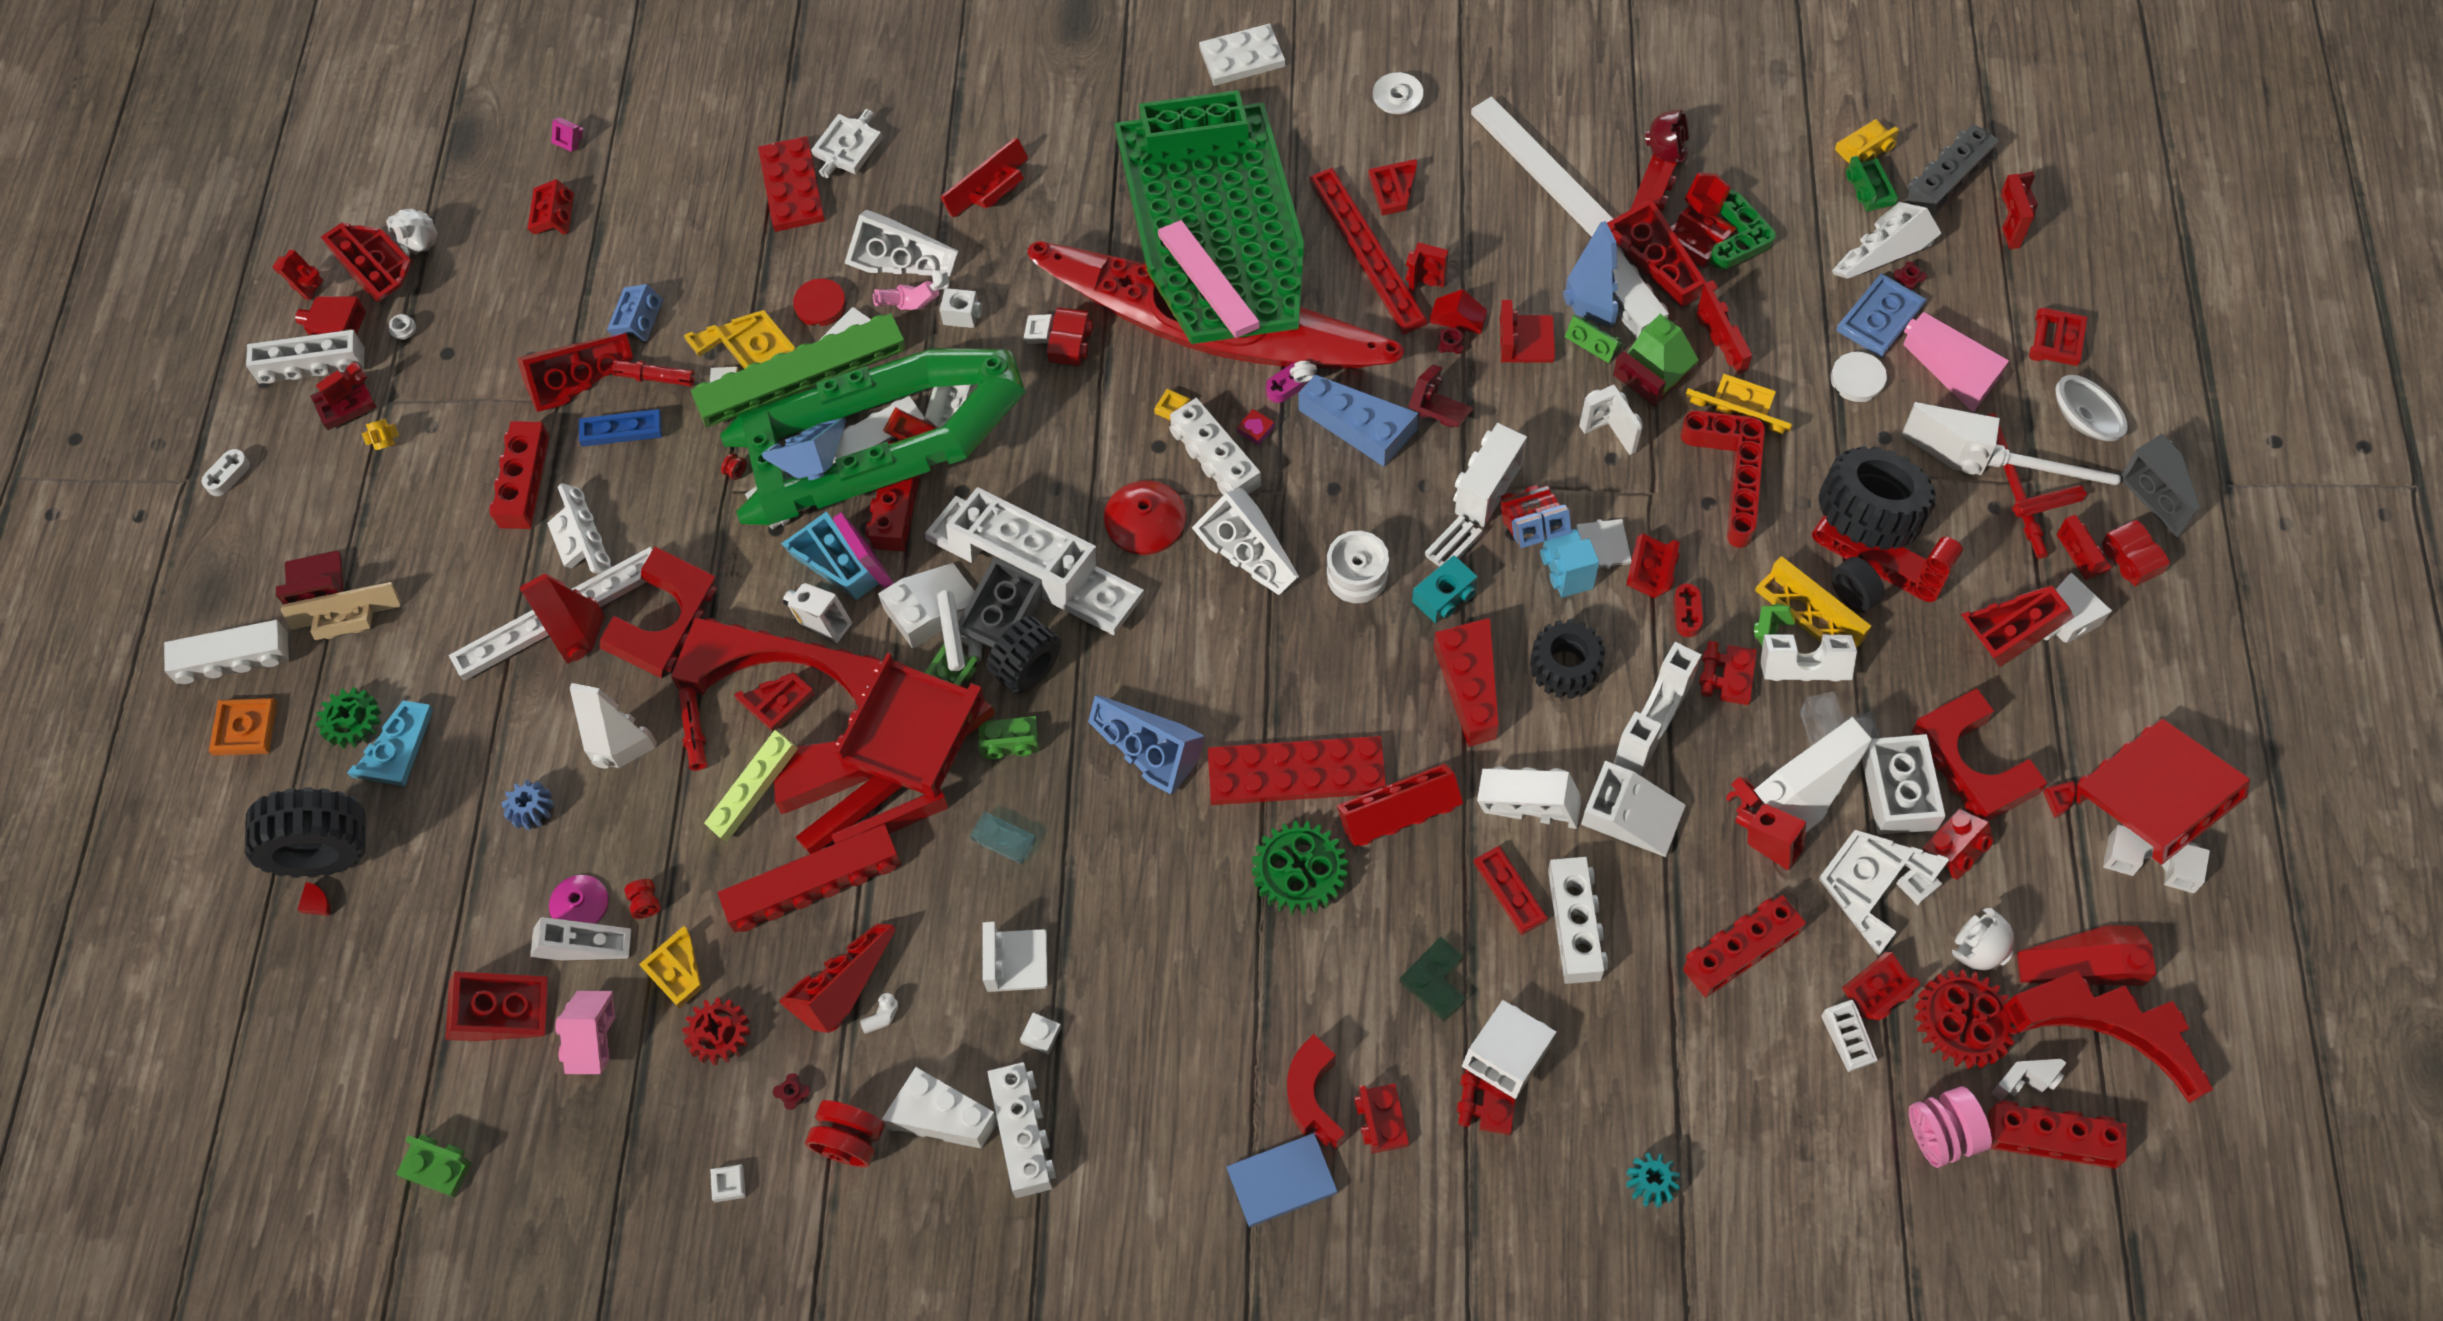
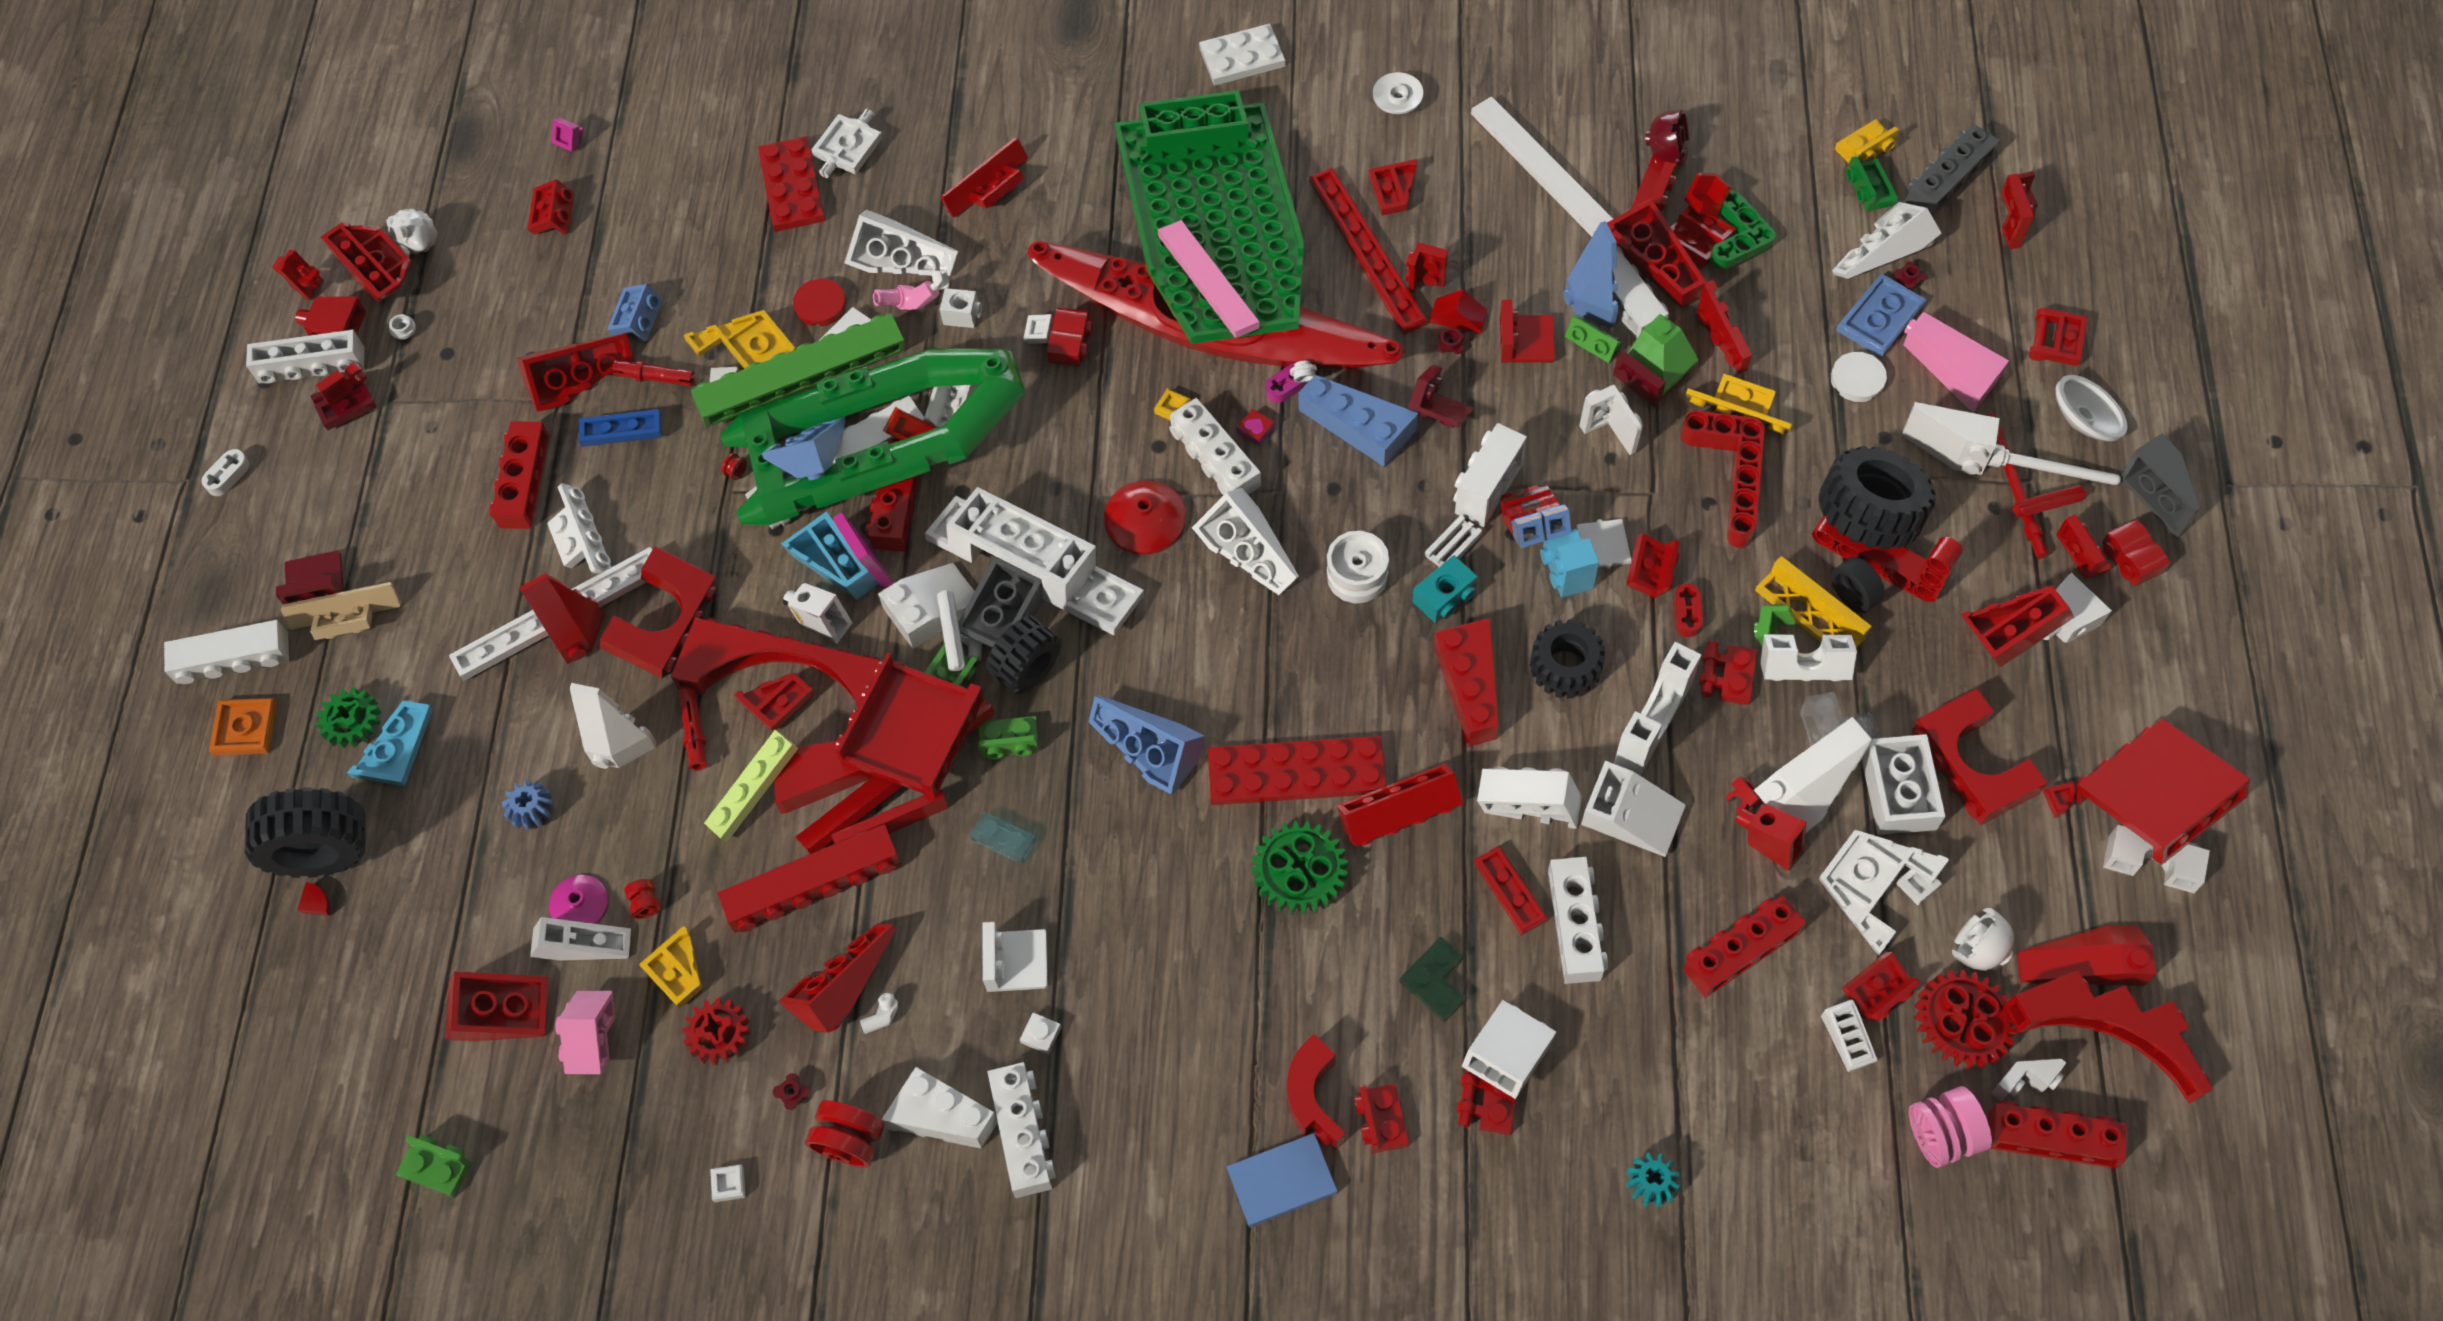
yellow gear [362,419,399,450] -> none
red bracket [1922,809,1994,880] -> none

